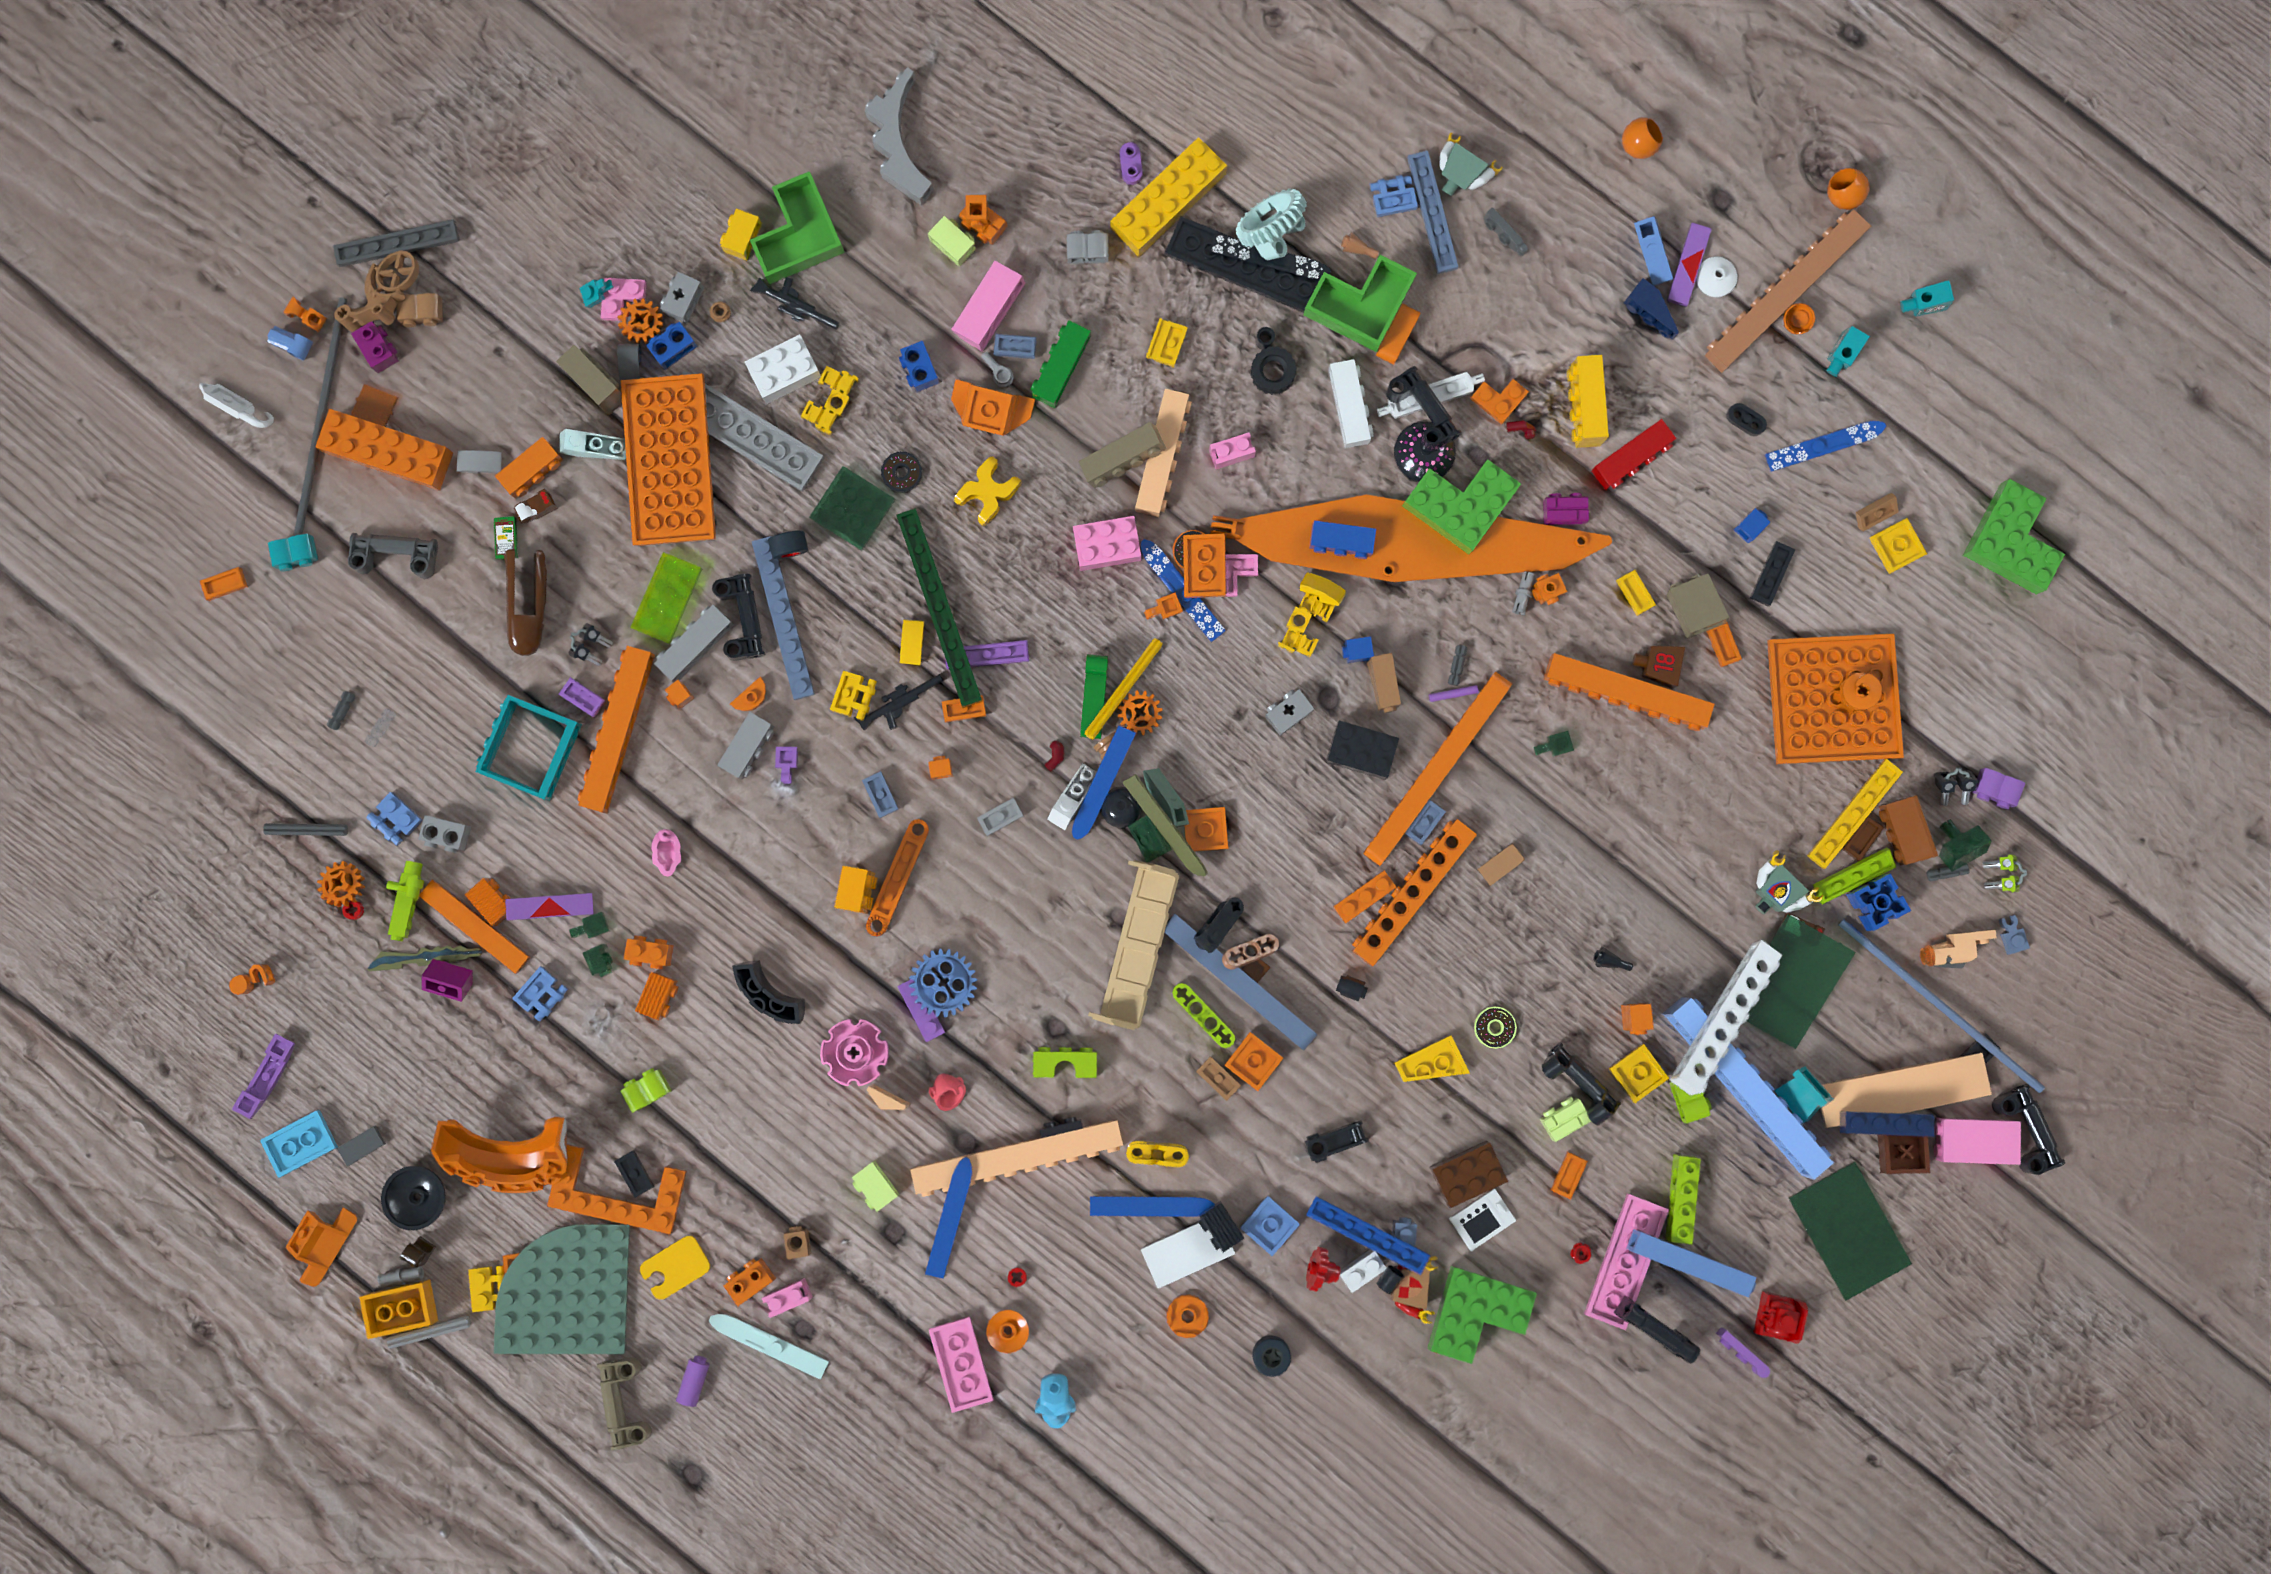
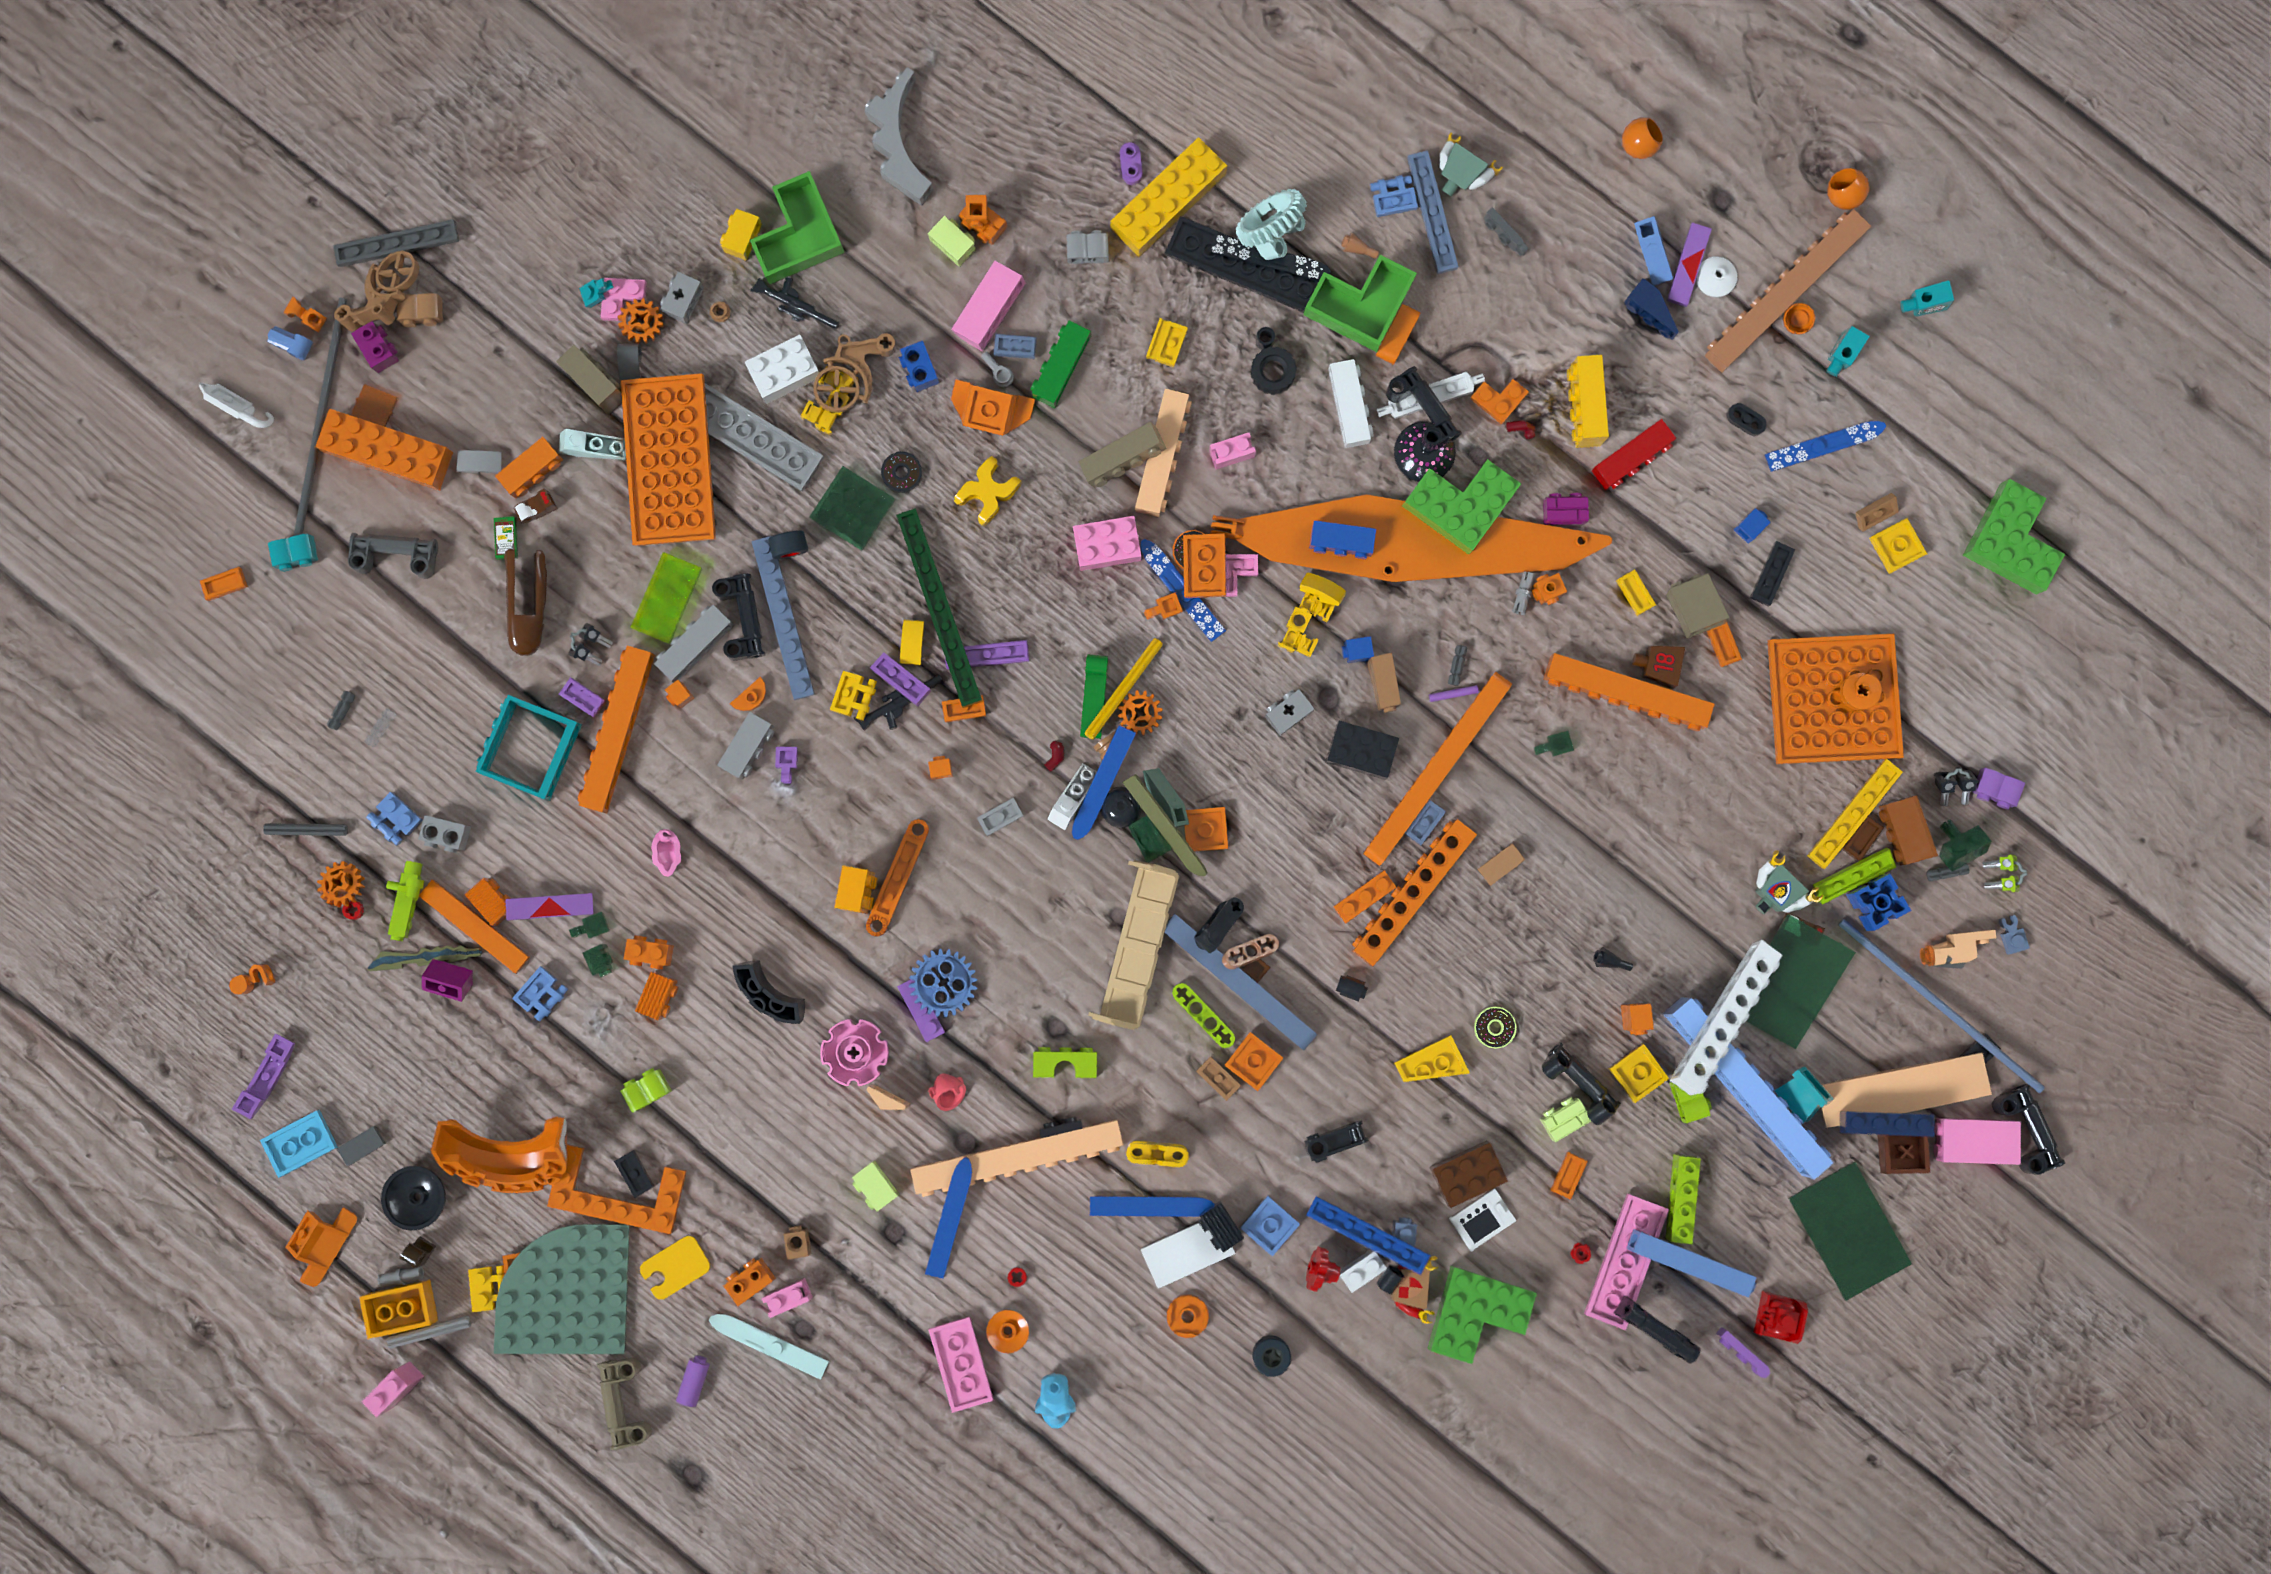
blue brick [646,321,698,370] -> none
sand blue plate [862,772,899,818] -> none
none -> bright pink brick [362,1361,424,1417]
none -> medium nougat piece [813,333,895,413]
none -> medium lavender plate [870,652,931,707]

